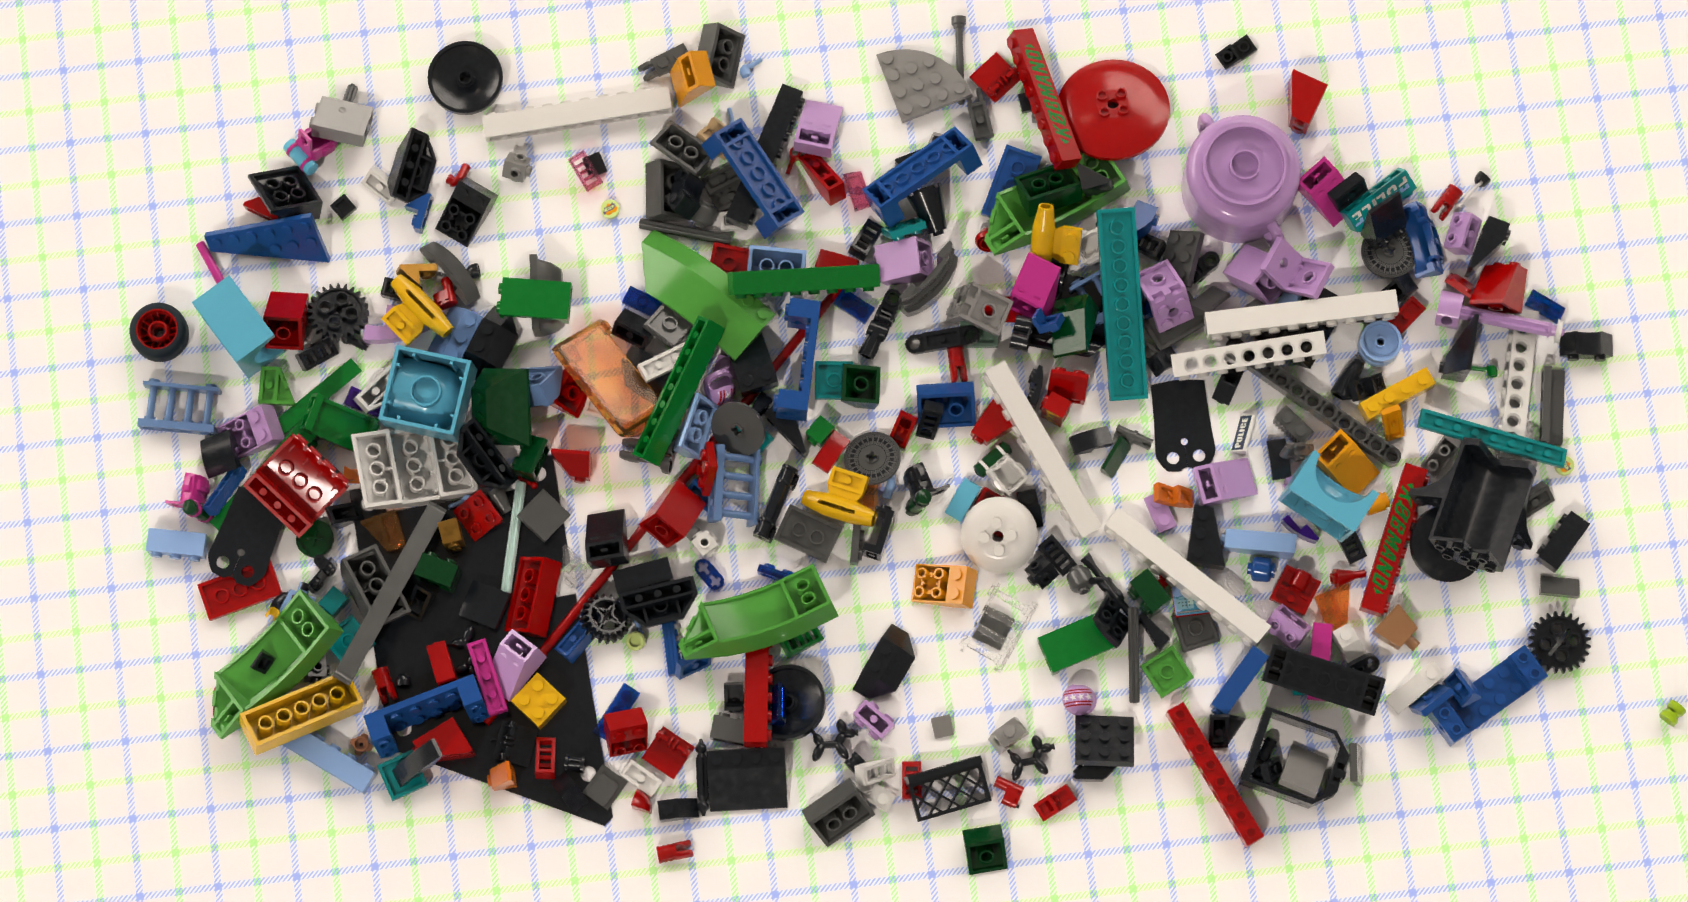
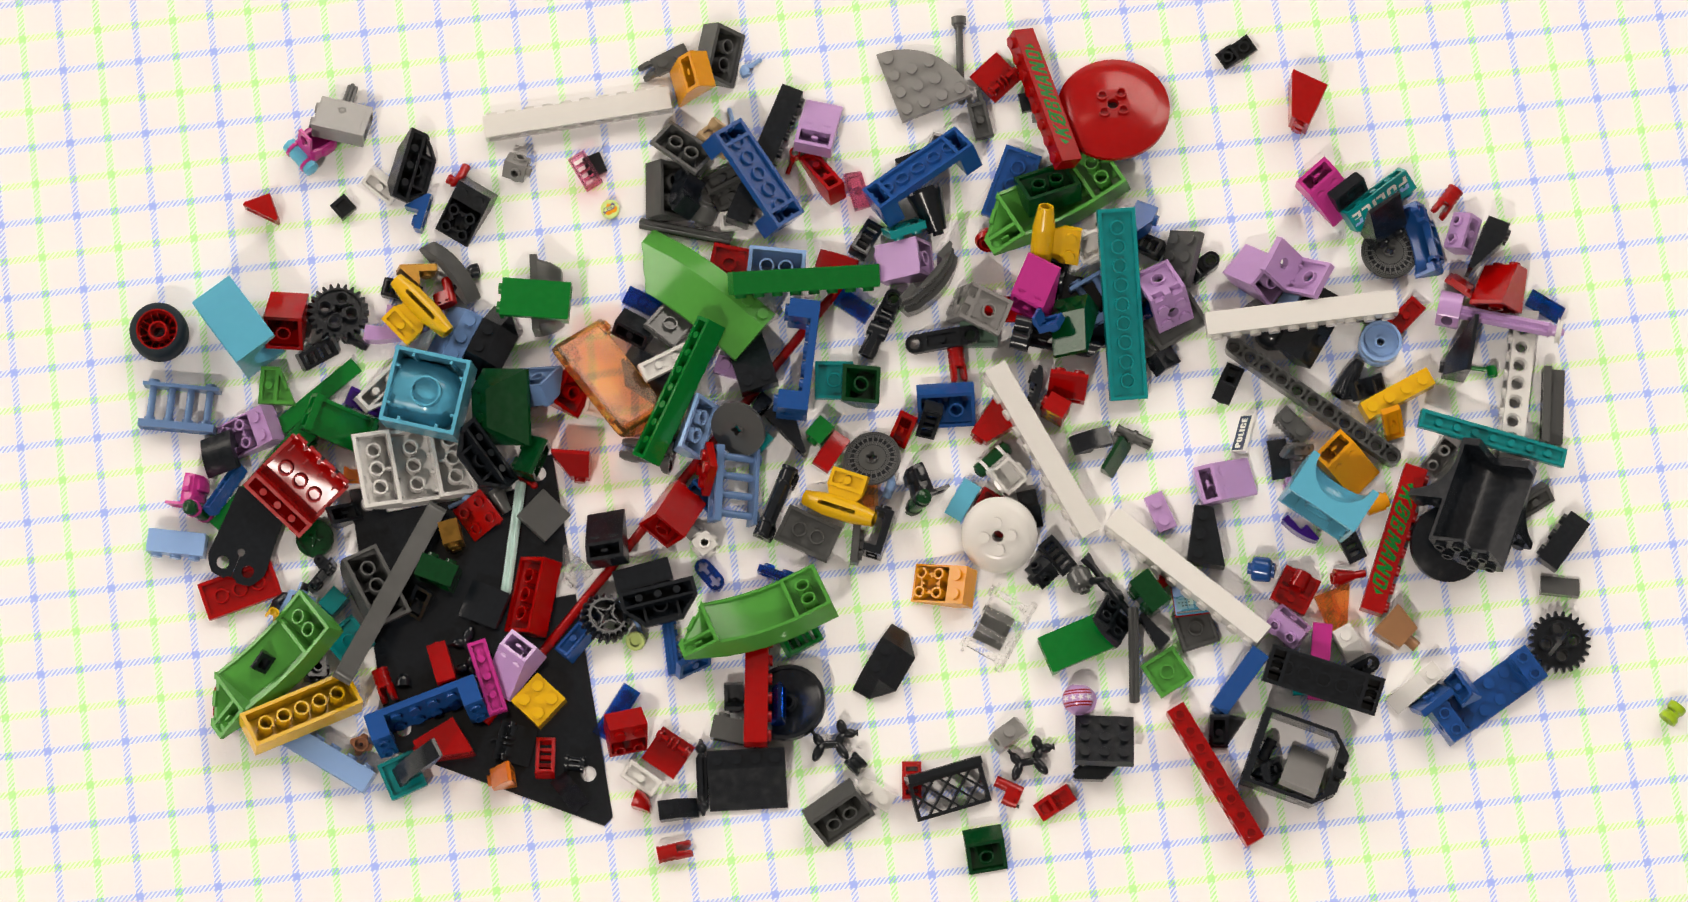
dark pink piece [196,241,224,284] -> none
blue wing [204,213,331,263] -> none
black slope [247,166,323,220] -> none
clear orange wing [360,509,406,552] -> none
black dish [427,41,503,115] -> none
dark grey piece [582,764,628,811] -> none
lavender helmet [703,369,735,406] -> none
lavender brick [853,699,895,742] -> none
white slope [854,757,896,786] -> none
light grey slope [931,714,954,739] -> none
black slope [1077,163,1114,197] -> none
black piece [1151,380,1215,472] -> none
orange slope [1153,482,1193,508] -> none
white brick [1171,330,1327,381] -> none
lavender piece [1181,113,1301,247] -> none
dark grey slope [1190,286,1231,316] -> none
light blue slope [1220,528,1297,560] -> none
dark grey tile [1349,743,1363,787] -> none
black slope [1381,273,1419,304] -> none
hinge [1454,171,1491,211] -> none
yellowish green tile [1554,456,1575,476] -> none
black brick [1559,331,1613,362] -> none

